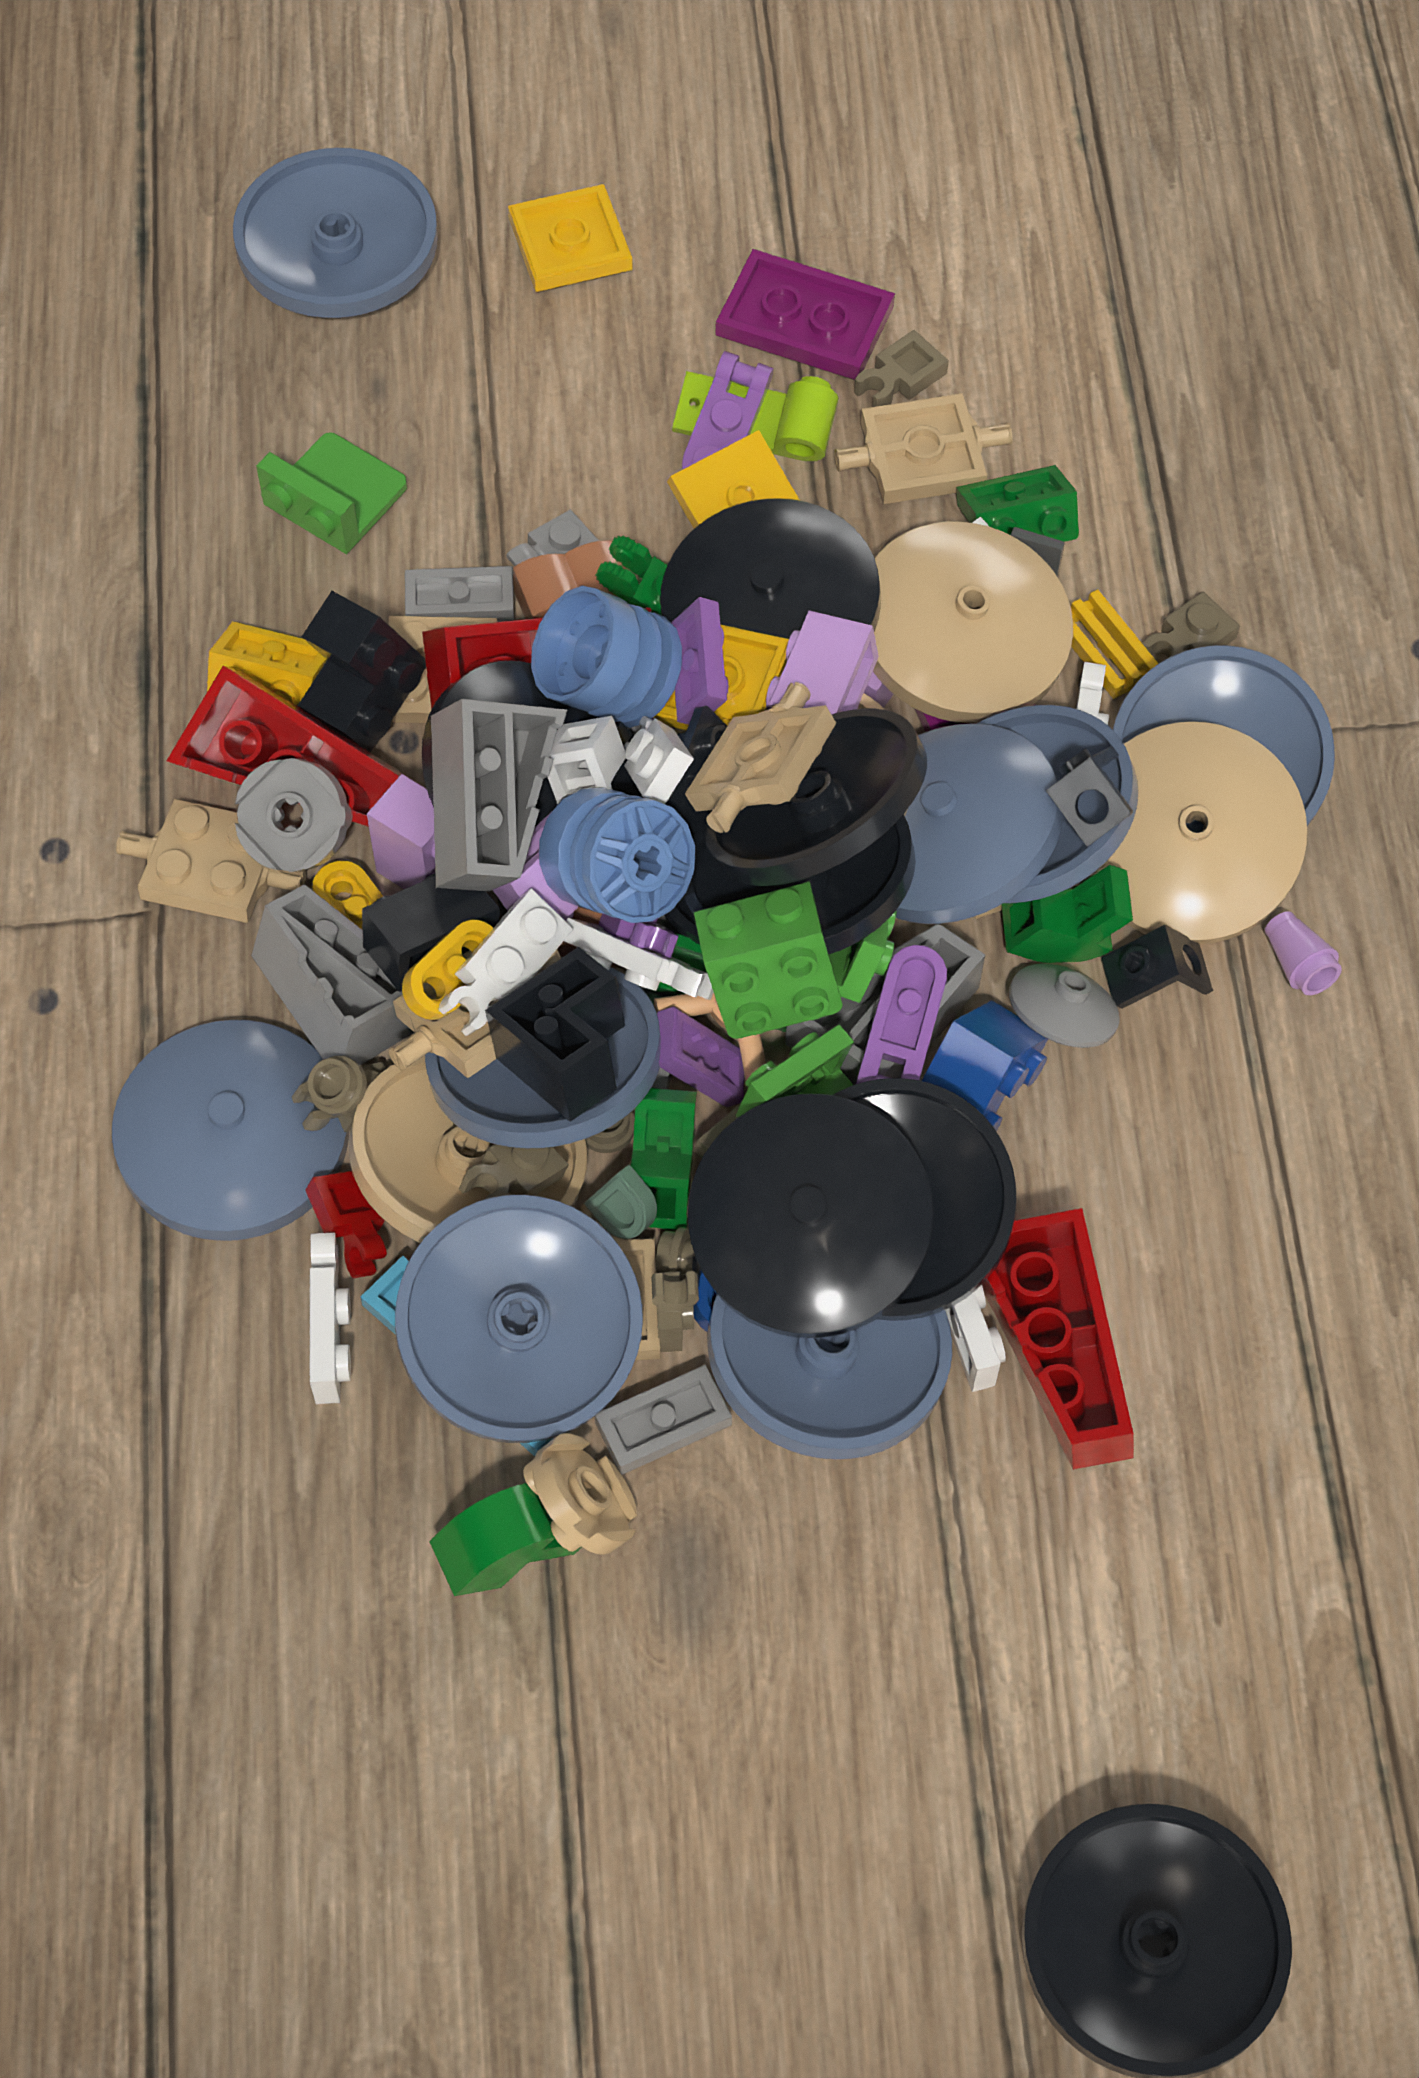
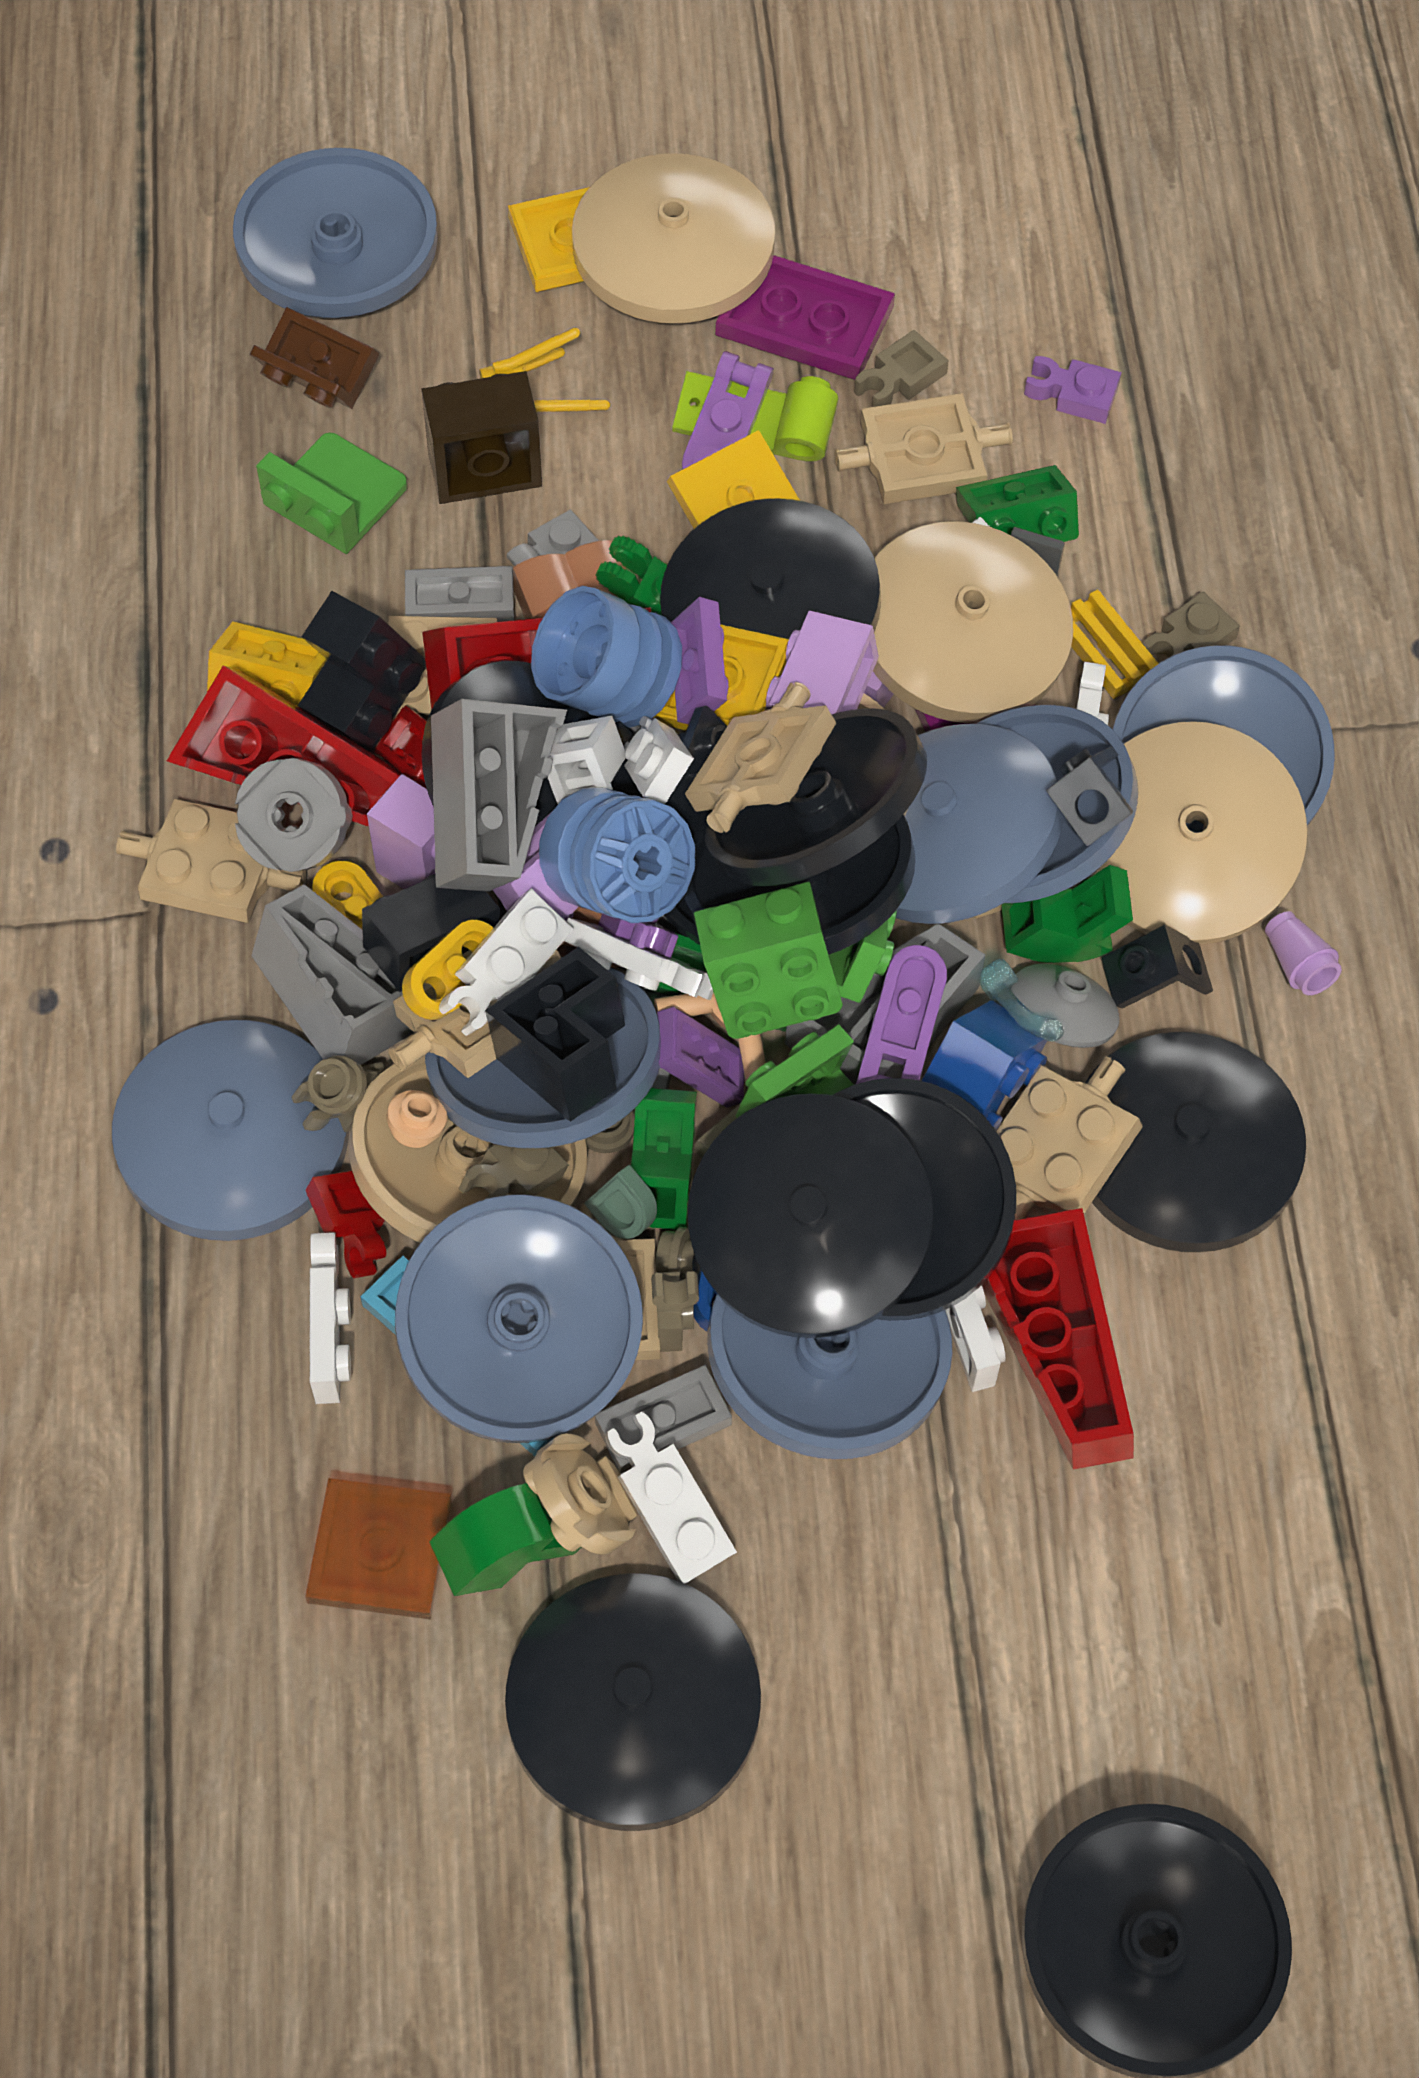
none -> reddish brown bracket [250,307,379,409]
none -> clear orange tile [305,1478,452,1620]
none -> red plate [375,705,427,789]
none -> light nougat plate [386,1090,447,1148]
none -> dark brown brick [421,371,542,504]
none -> yellow plant [479,328,610,412]
none -> black dish [505,1573,761,1831]
none -> tan dish [572,153,775,324]
none -> white plate [605,1411,737,1584]
none -> clear light blue piece [980,959,1064,1042]
none -> tan plate [996,1056,1143,1220]
none -> medium lavender plate [1024,356,1122,424]
none -> black dish [1084,1032,1306,1253]

